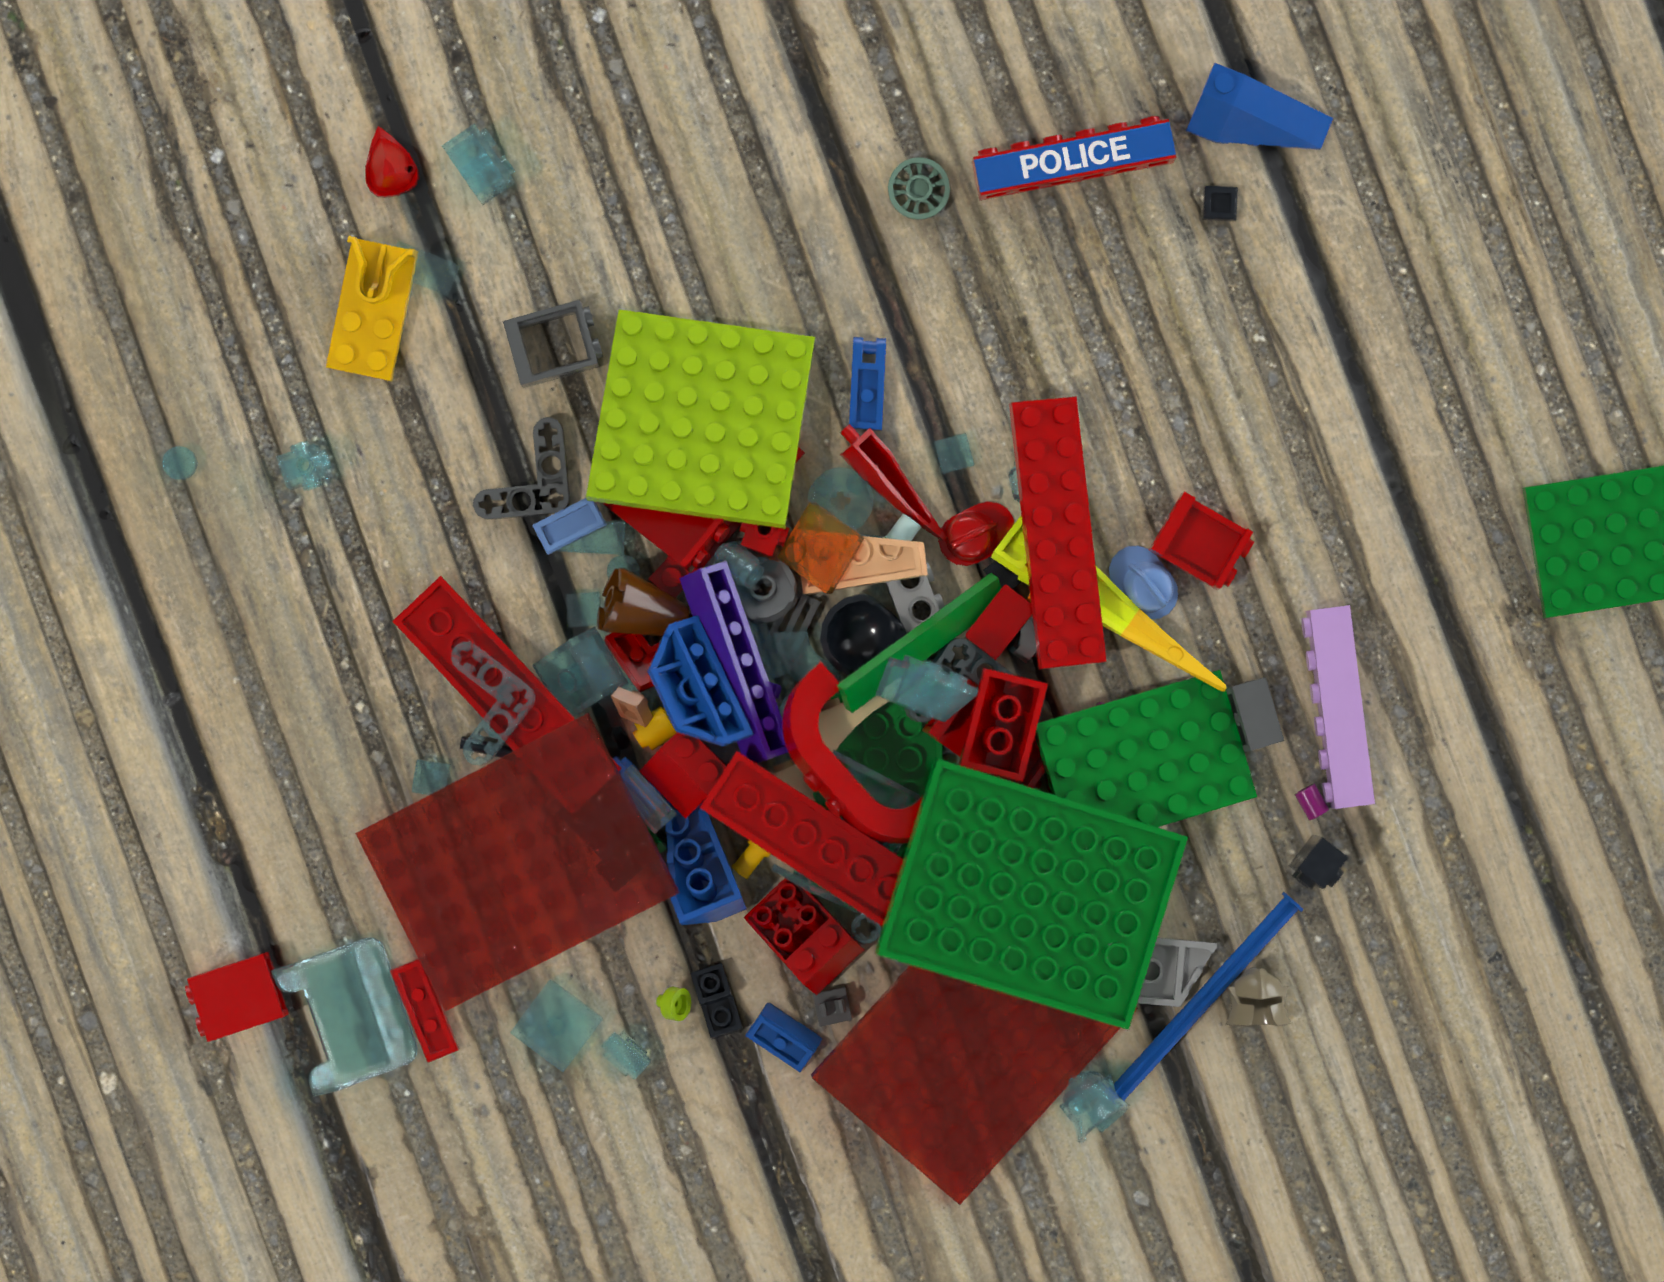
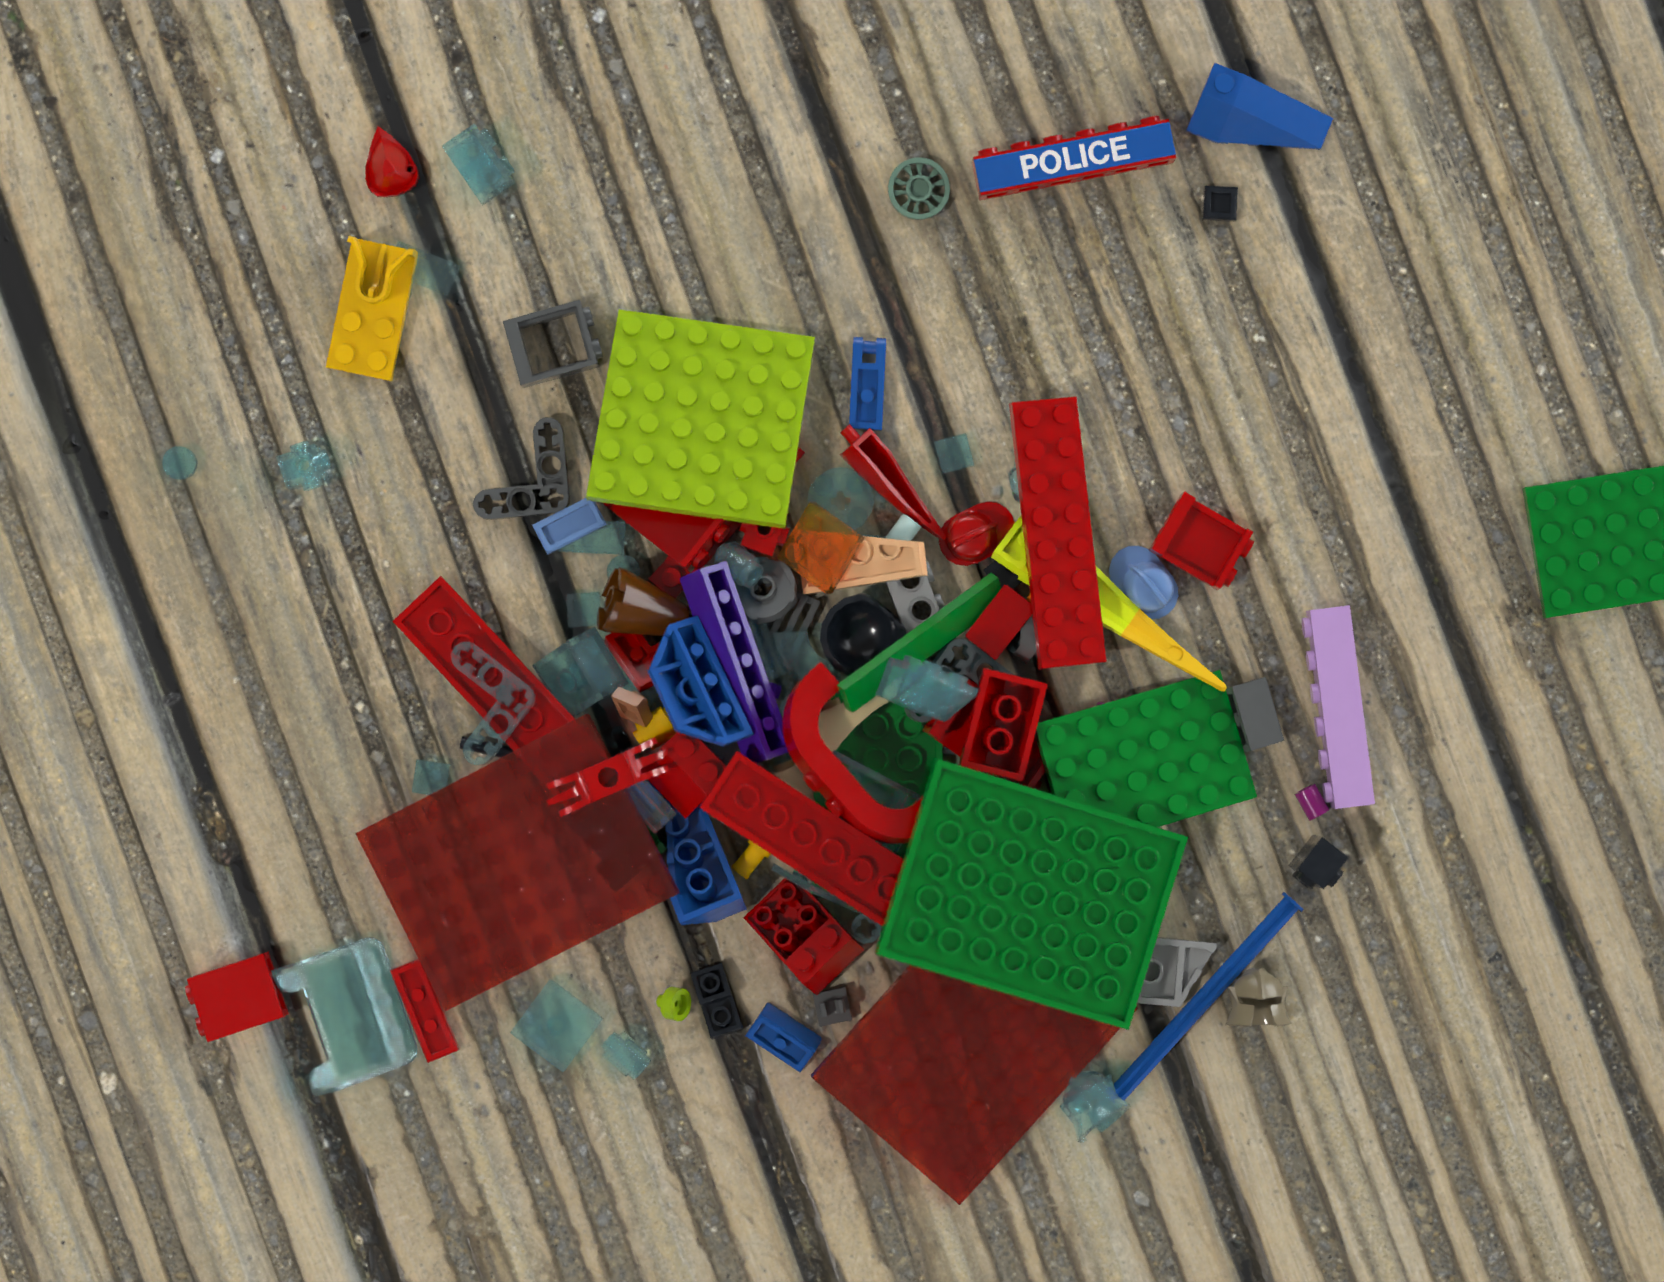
none -> red piece [546,737,670,817]

